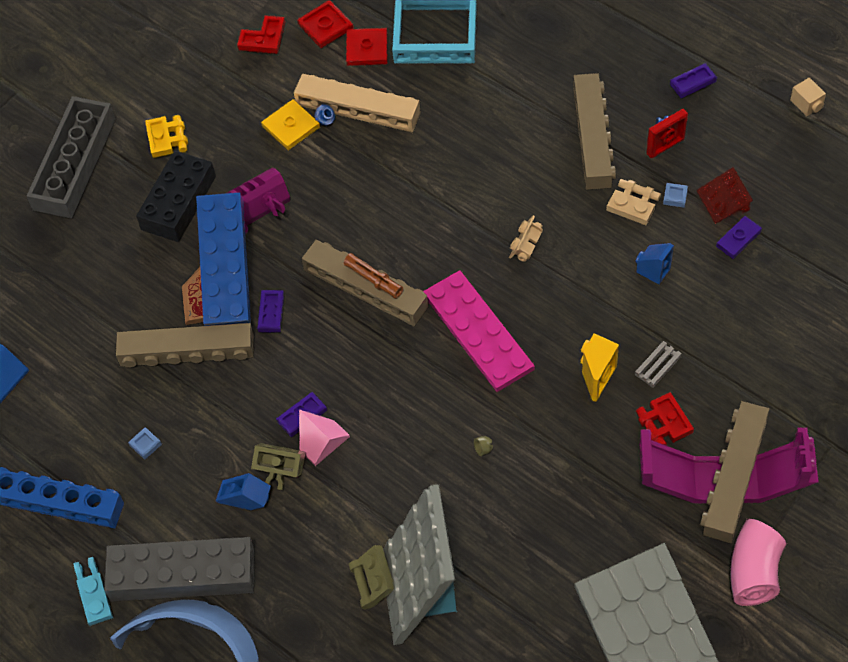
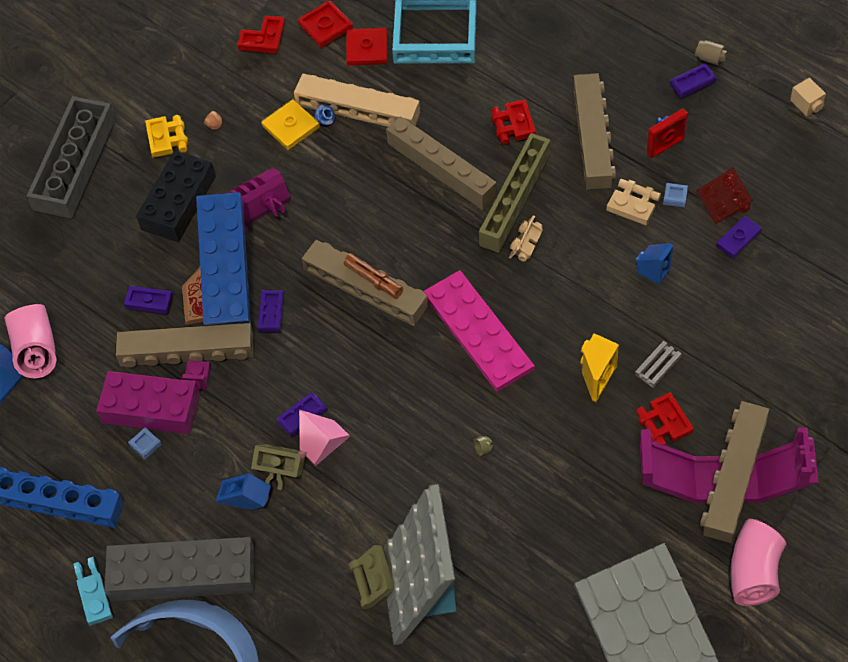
none -> bright pink brick [4,304,57,378]
none -> magenta brick [96,371,200,434]
none -> dark purple plate [124,286,173,314]
none -> magenta bracket [182,361,211,390]
none -> nougat hinge [204,111,222,129]
none -> dark tan brick [386,116,497,210]
none -> olive brick [479,133,550,253]
none -> red plate [491,99,536,145]
none -> dark tan brick [695,40,727,65]

